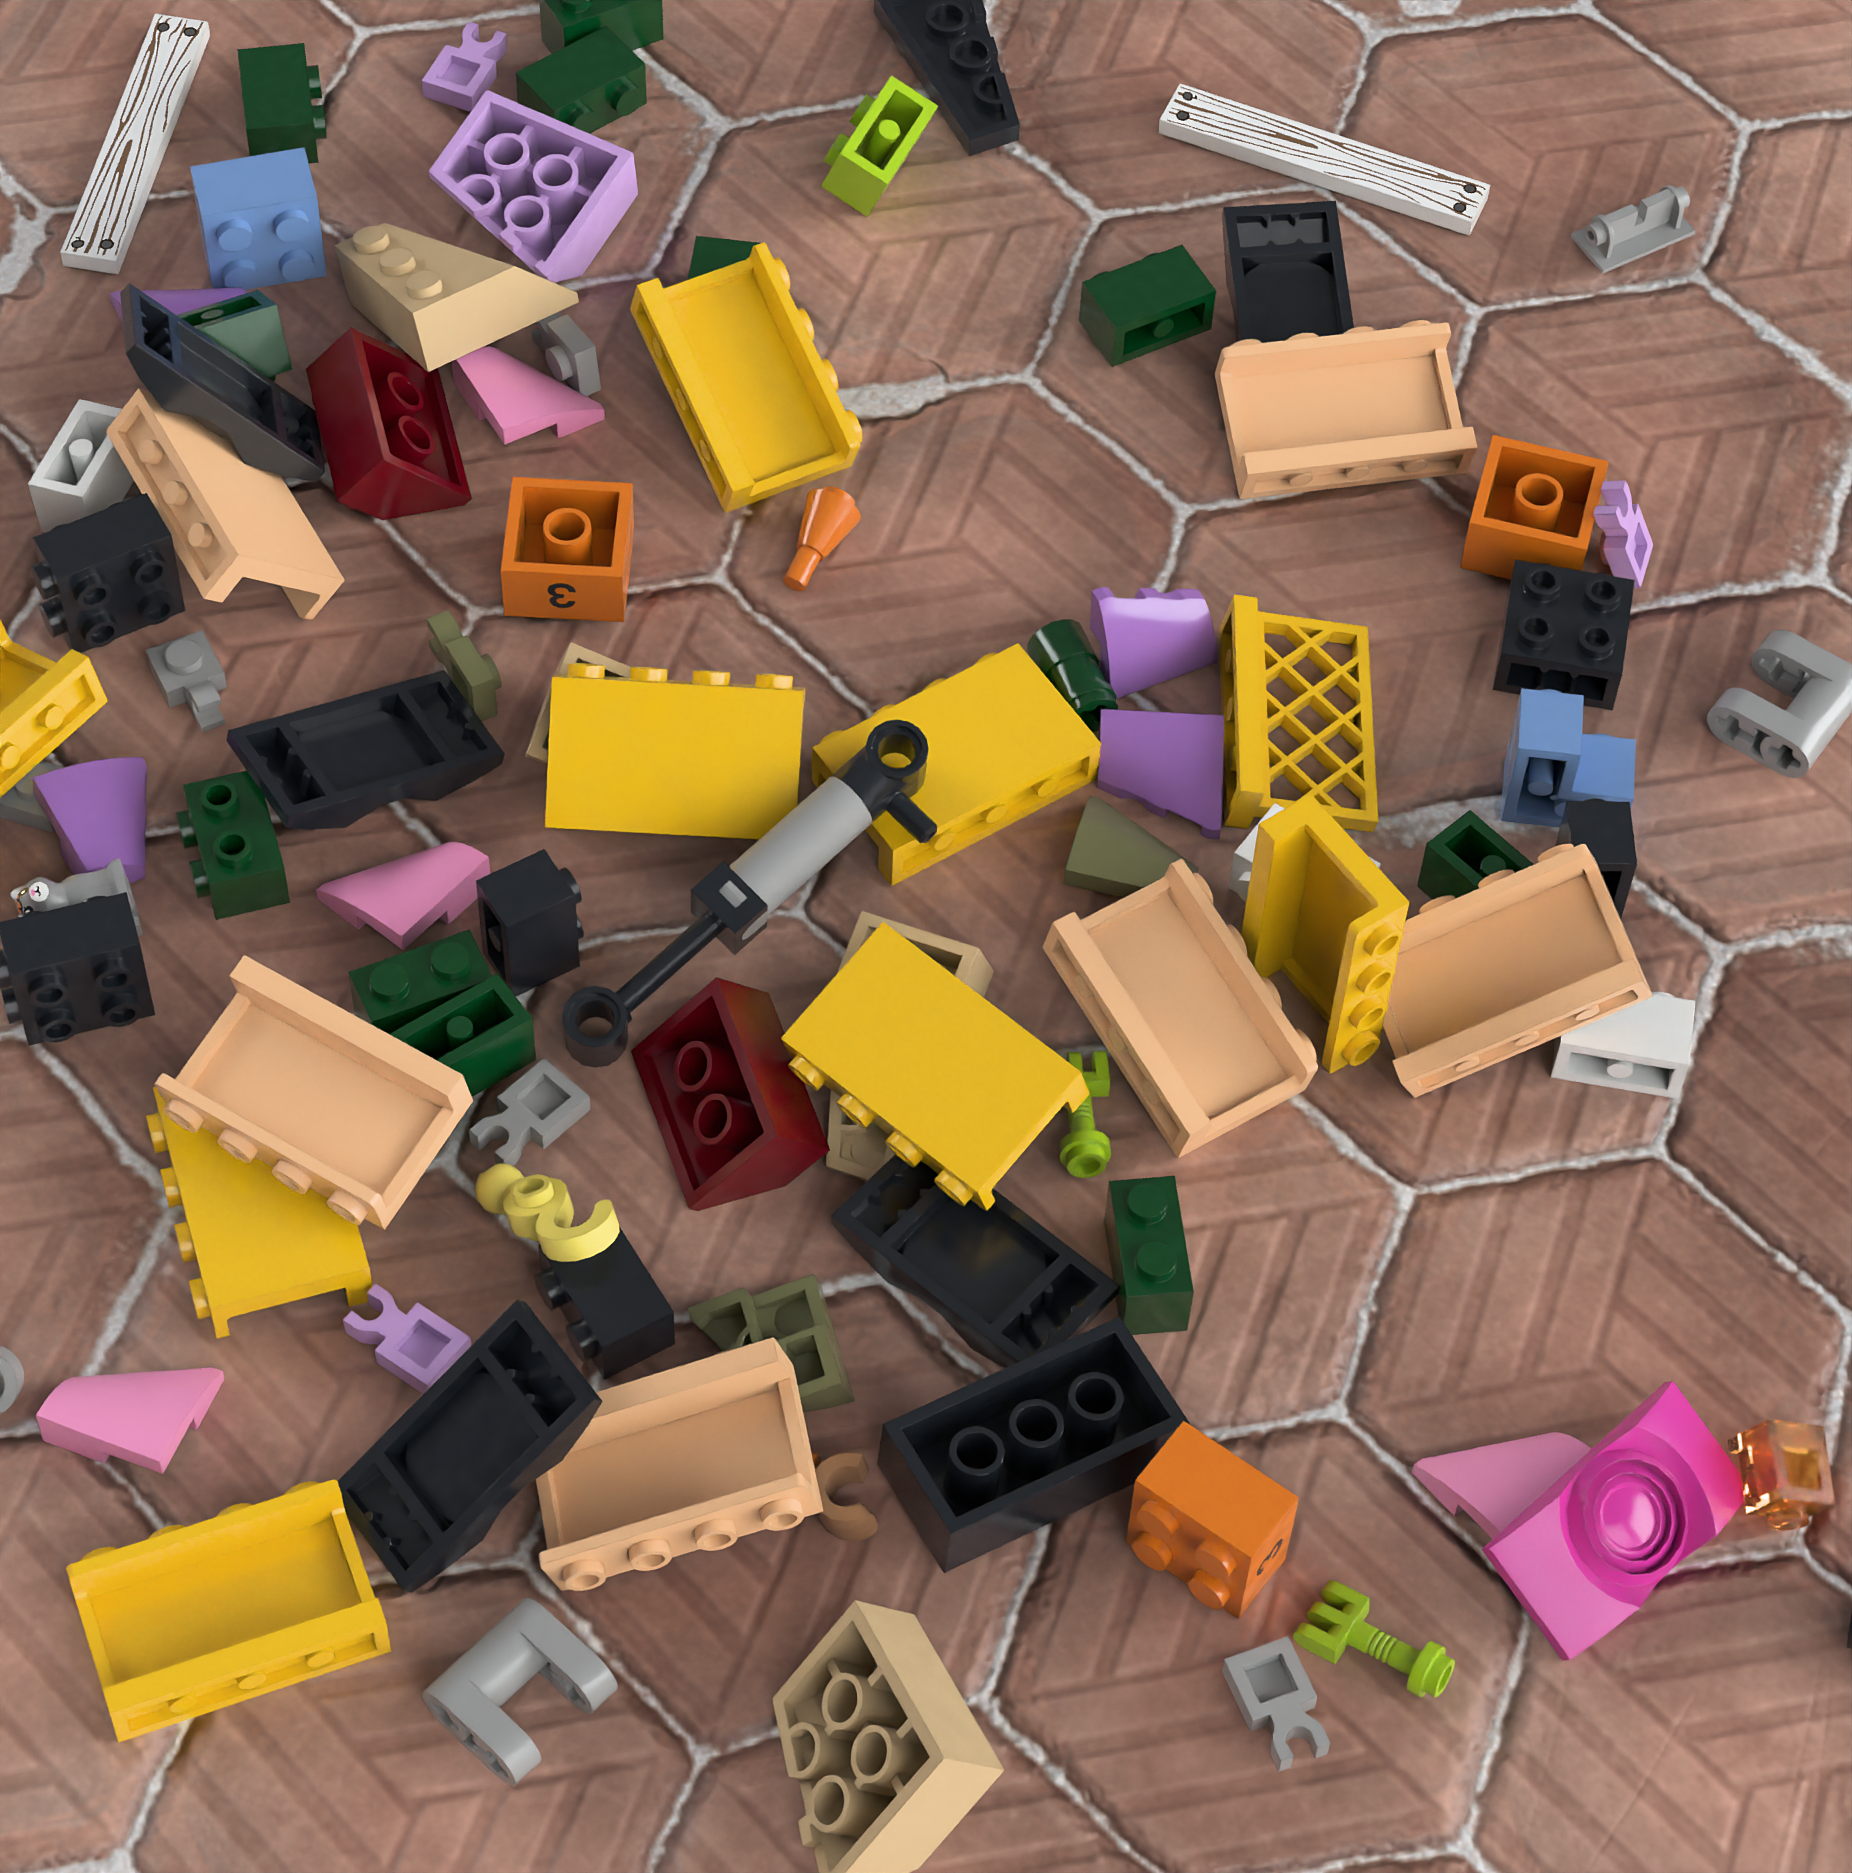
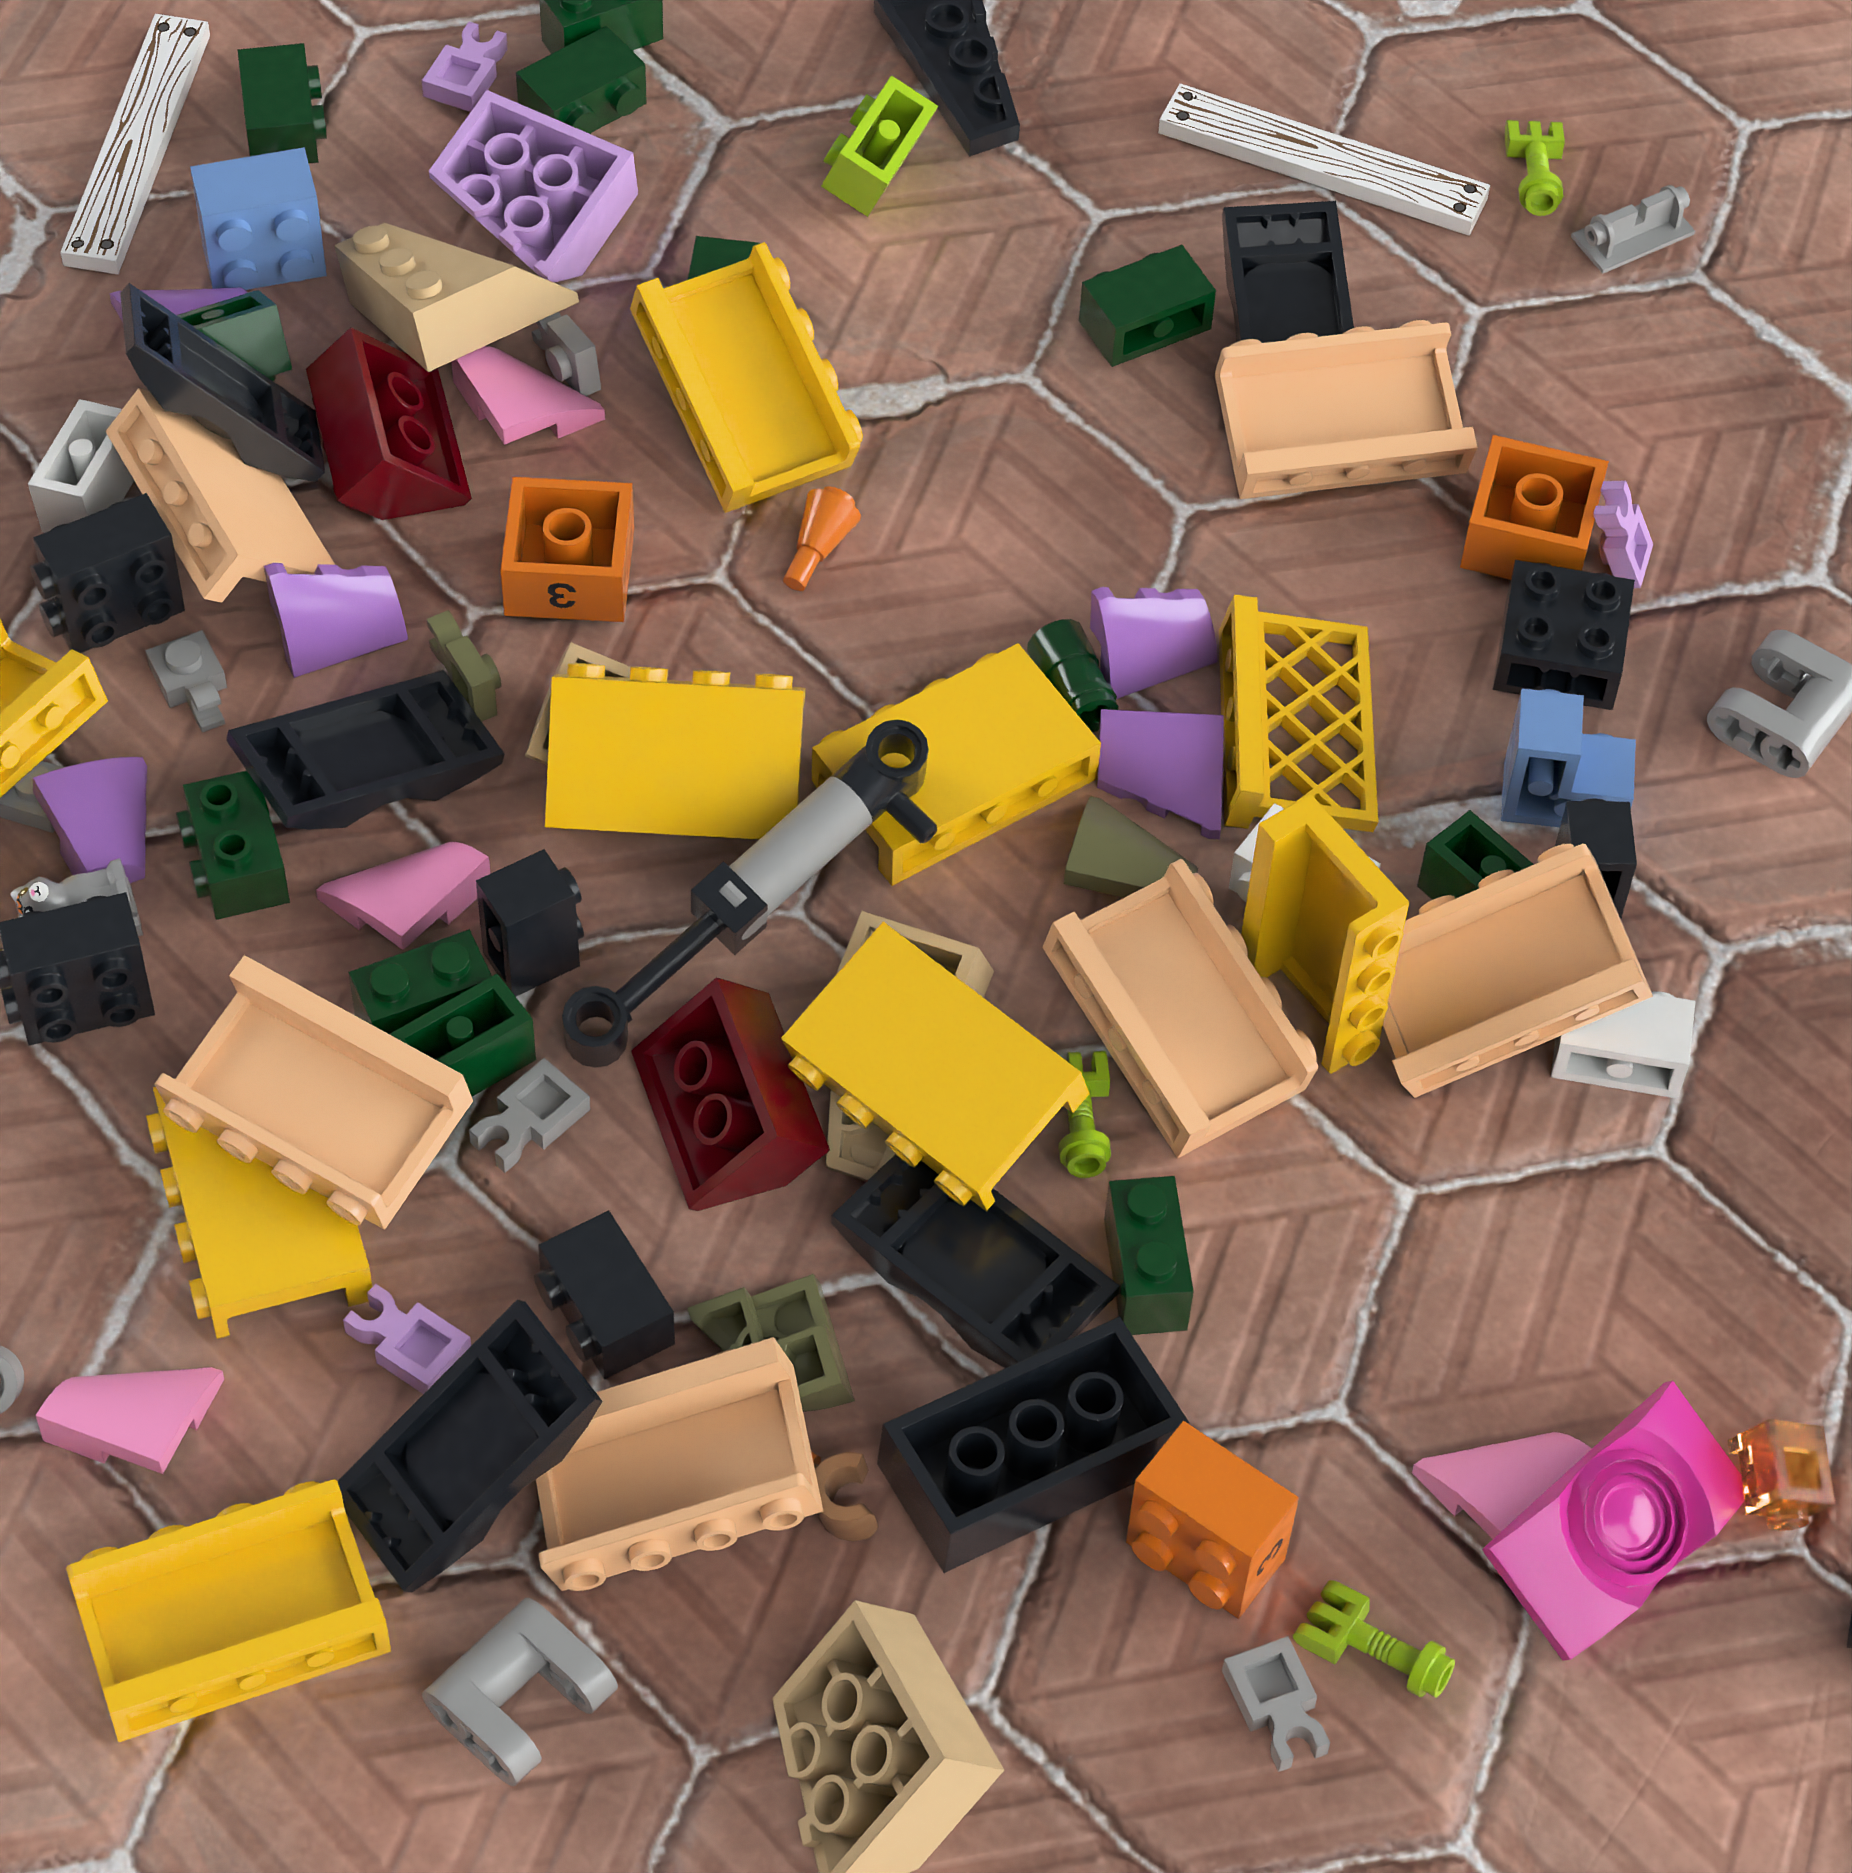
light yellow piece [475,1163,620,1262] -> none
none -> medium lavender slope [264,563,408,678]
none -> lime hinge [1505,120,1565,216]

